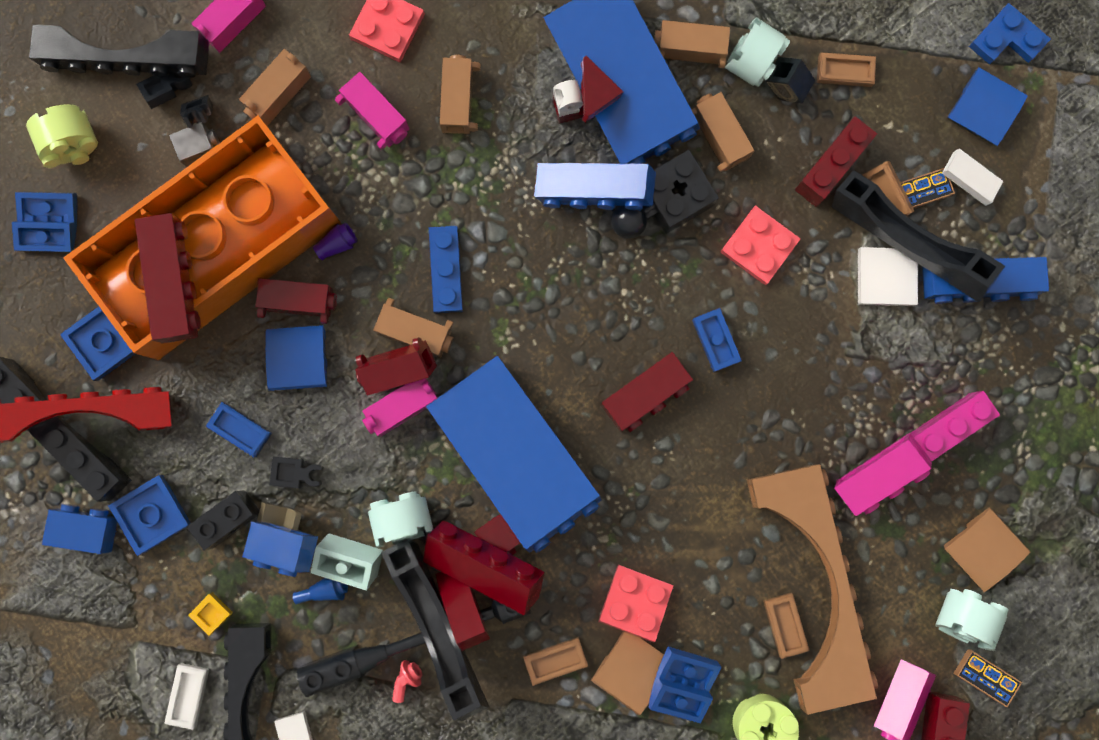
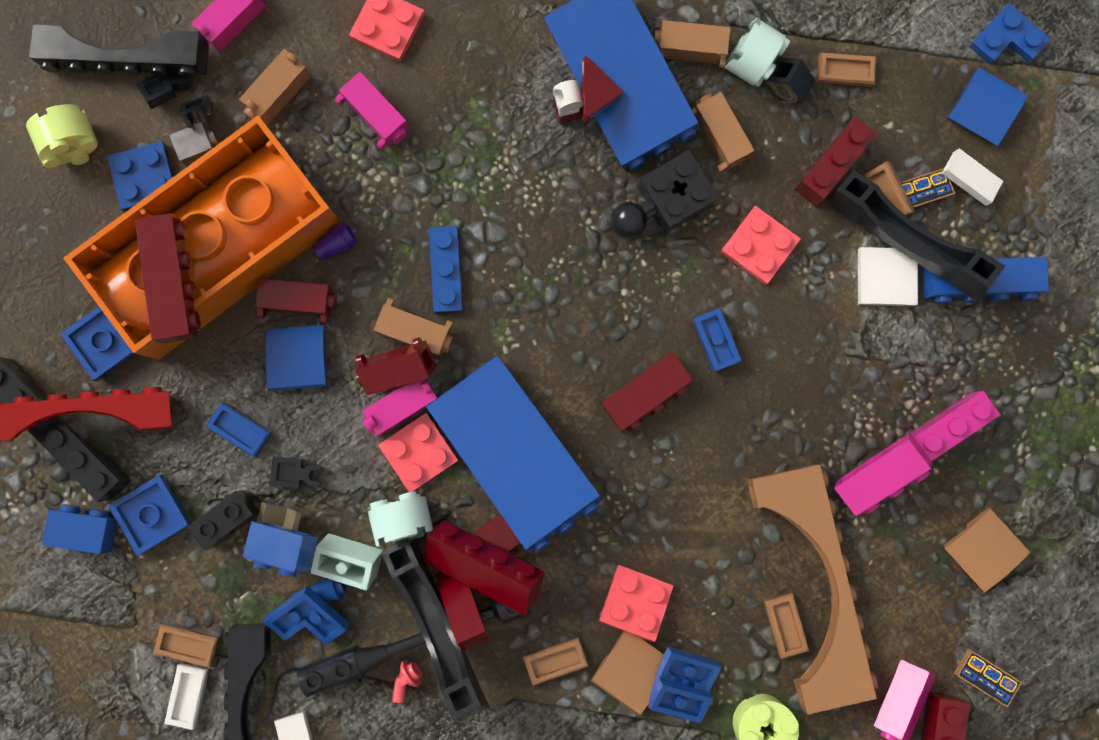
blue slope [12,192,77,252] -> none
yellow plate [188,592,233,636] -> none
medium nougat brick [440,55,481,134] -> none
brick [534,163,656,210] -> none
light aqua brick [935,589,1009,651] -> none
none -> blue plate [107,141,174,212]
none -> medium nougat tile [153,623,220,668]
none -> blue plate [263,586,349,645]
none -> coral plate [378,413,459,492]

